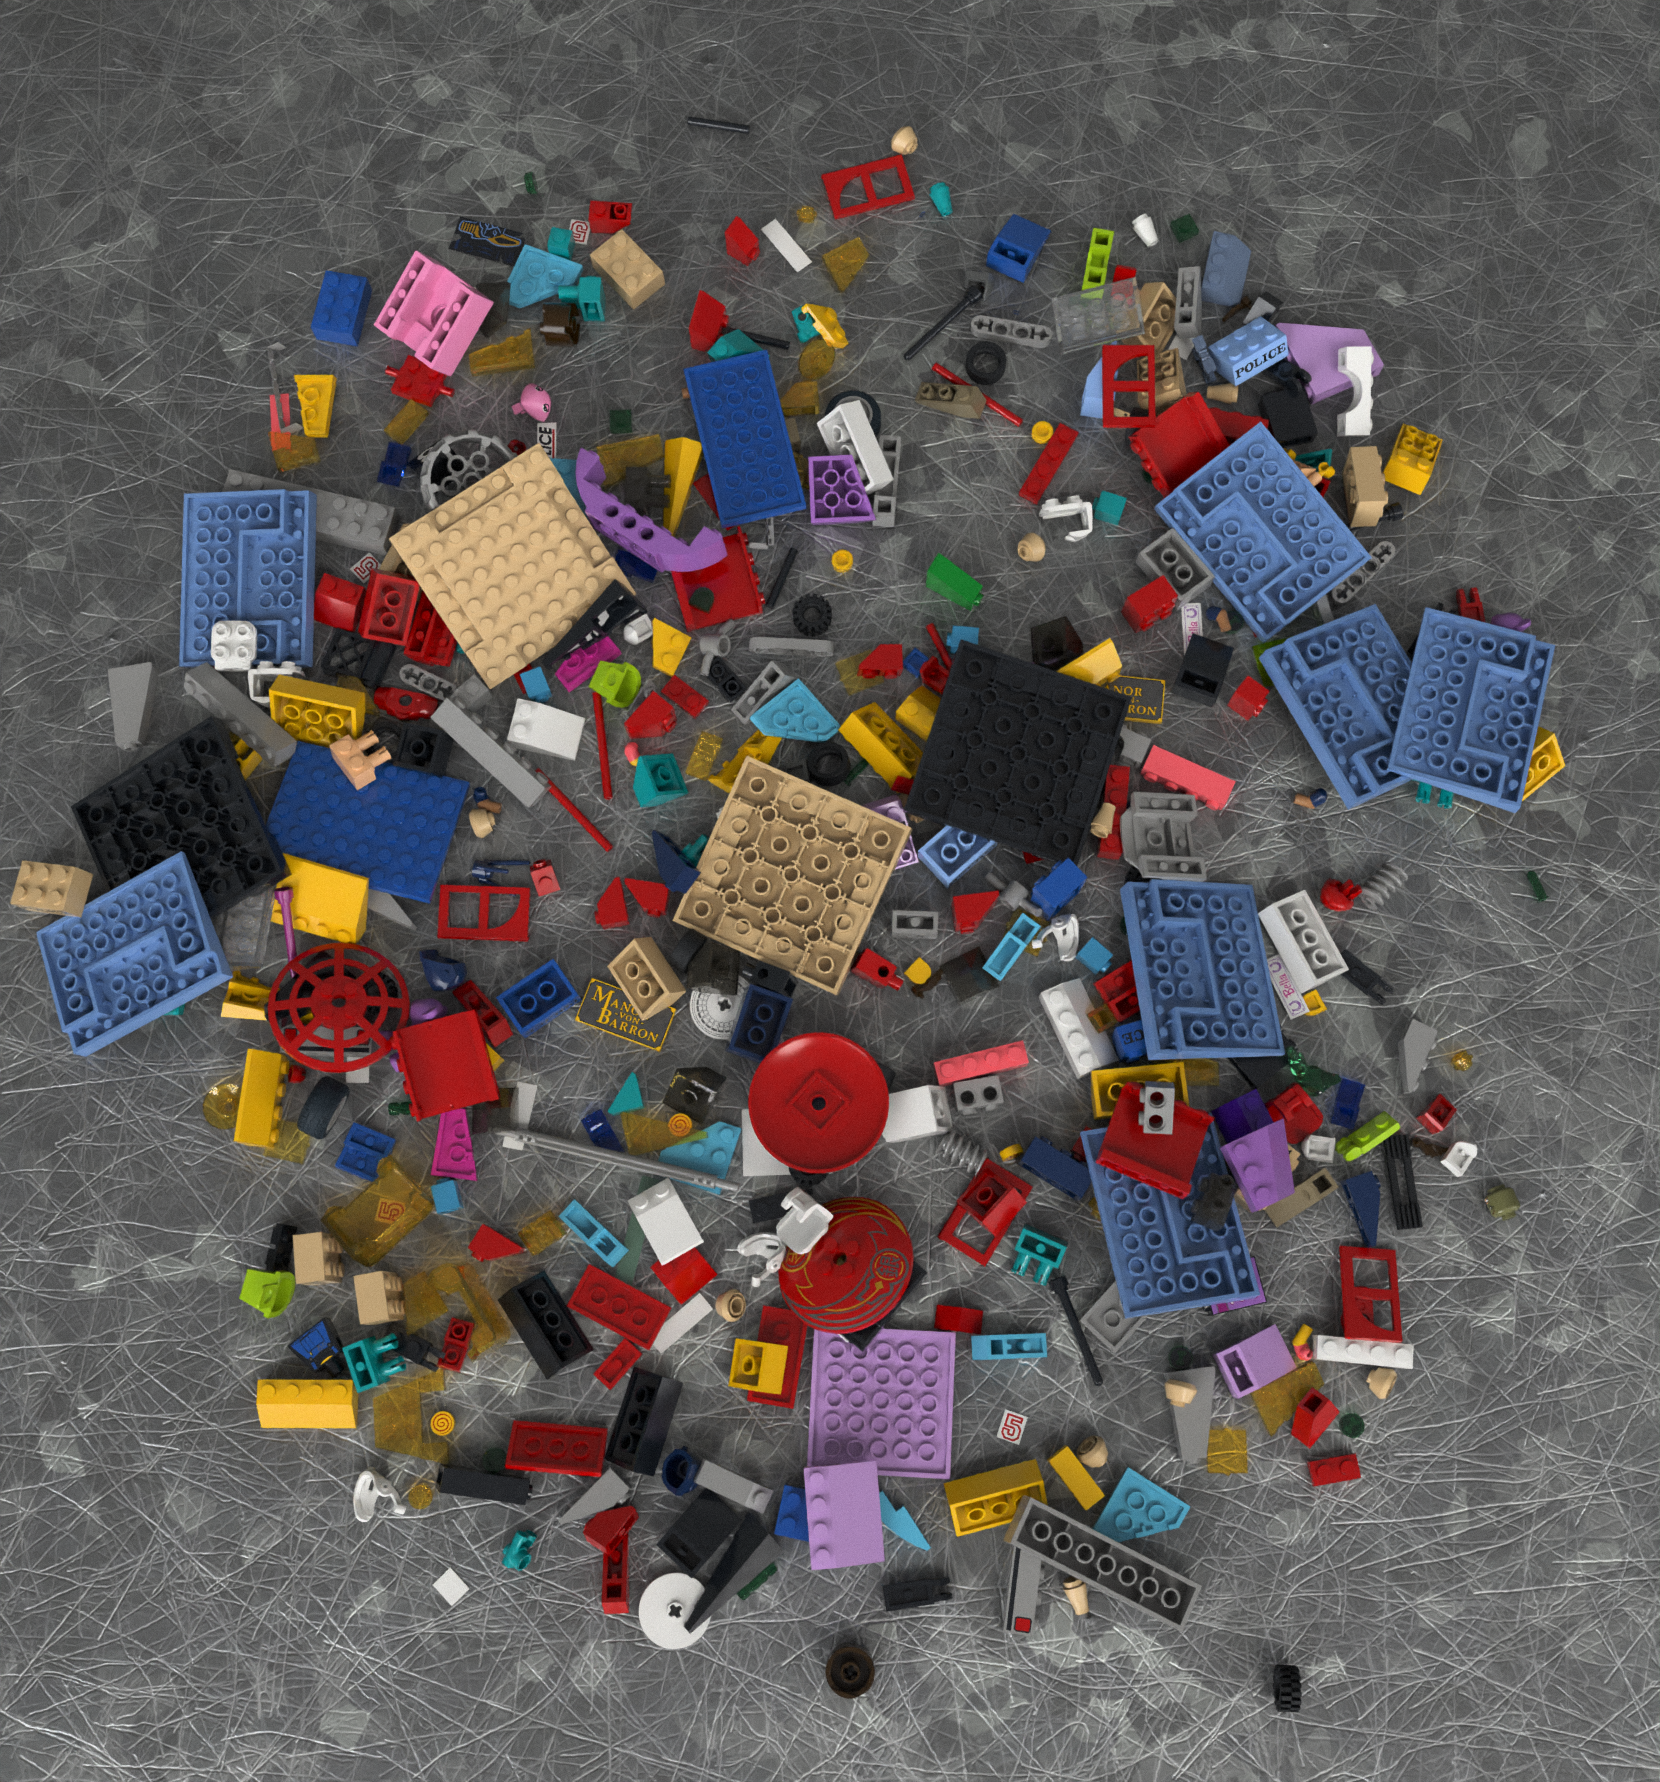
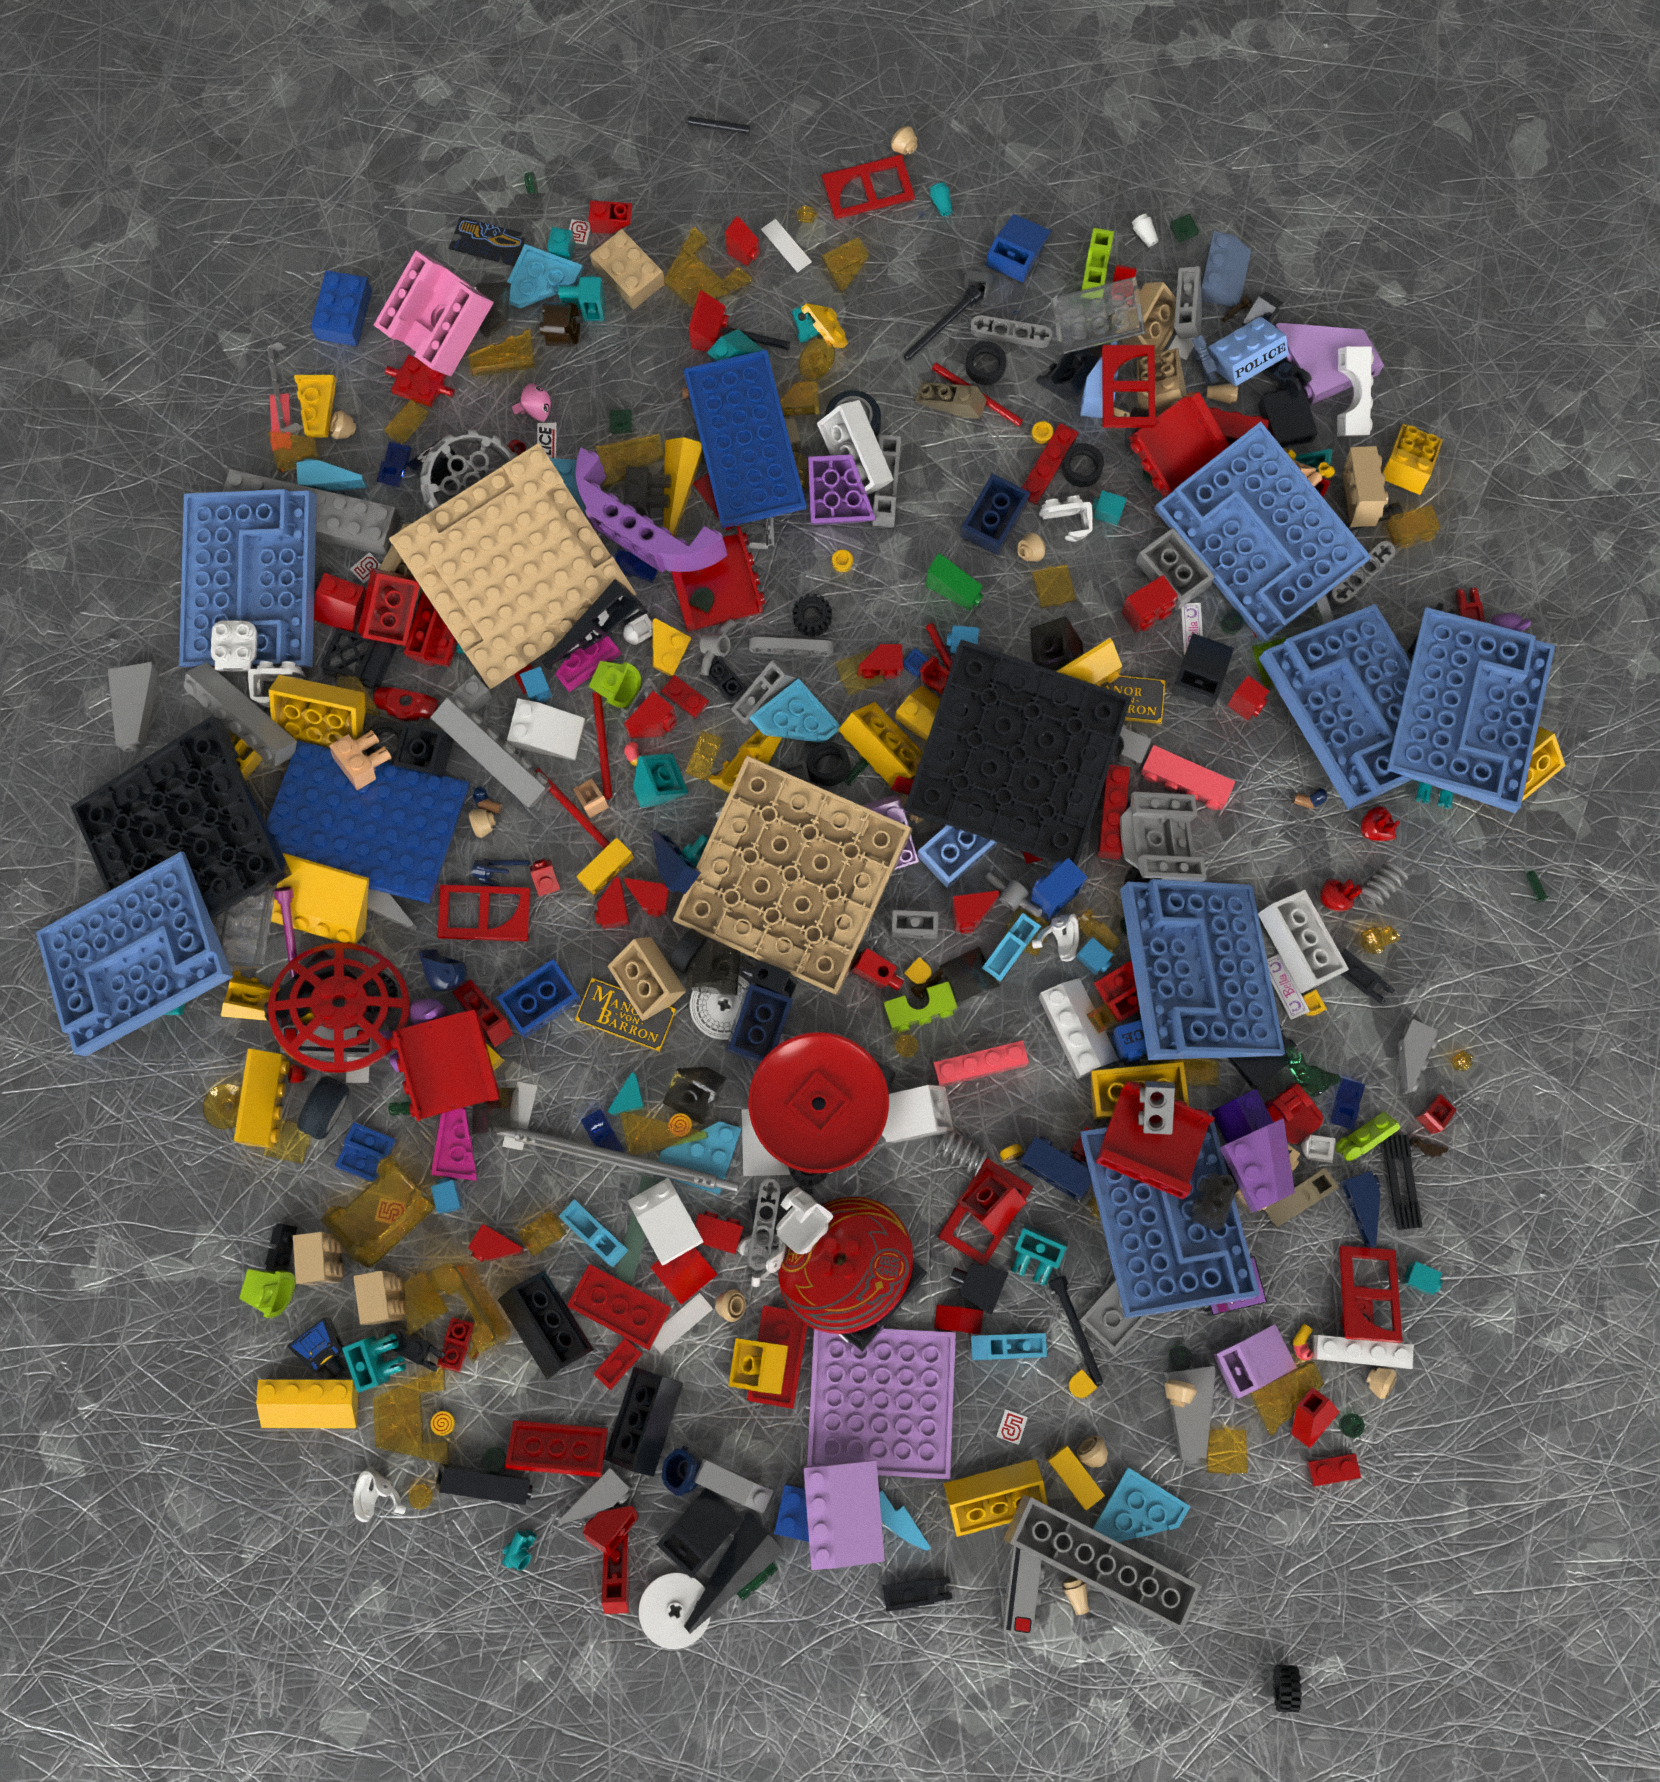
tan brick [10,860,93,917] -> none
light grey beam [399,664,457,703] -> none
white sticker [433,1567,469,1606] -> none
black bar [765,548,798,609] -> none
dark brown brick [826,1643,875,1699] -> none
light grey brick [952,1075,1004,1116] -> none
tan cone [1090,803,1116,838] -> none
arm [1205,606,1231,632] -> none
white plate [1440,1141,1477,1177] -> none
olive head [1485,1184,1521,1221] -> none
none -> medium azure slope [296,459,367,492]
none -> tan cone [329,410,356,439]
none -> light nougat slope [573,778,609,818]
none -> yellow piece [576,837,634,897]
none -> clear yellow wing [664,227,752,311]
none -> red brick [695,1211,744,1255]
none -> light grey beam [748,1179,781,1271]
none -> lime arch [883,981,957,1033]
none -> clear yellow plate [896,1035,919,1058]
none -> black torso [949,1263,1009,1315]
none -> dark blue brick [960,473,1031,556]
none -> clear yellow piece [1032,565,1076,609]
none -> black wedge [1036,308,1122,398]
none -> black tyre [1062,443,1104,487]
none -> yellow tile [1068,1369,1098,1398]
none -> clear yellow wing [1079,908,1121,952]
none -> red piece [1360,805,1400,841]
none -> clear yellow plate [1361,925,1400,954]
none -> clear yellow brick [1385,505,1441,548]
none -> teal brick [1402,1261,1443,1295]

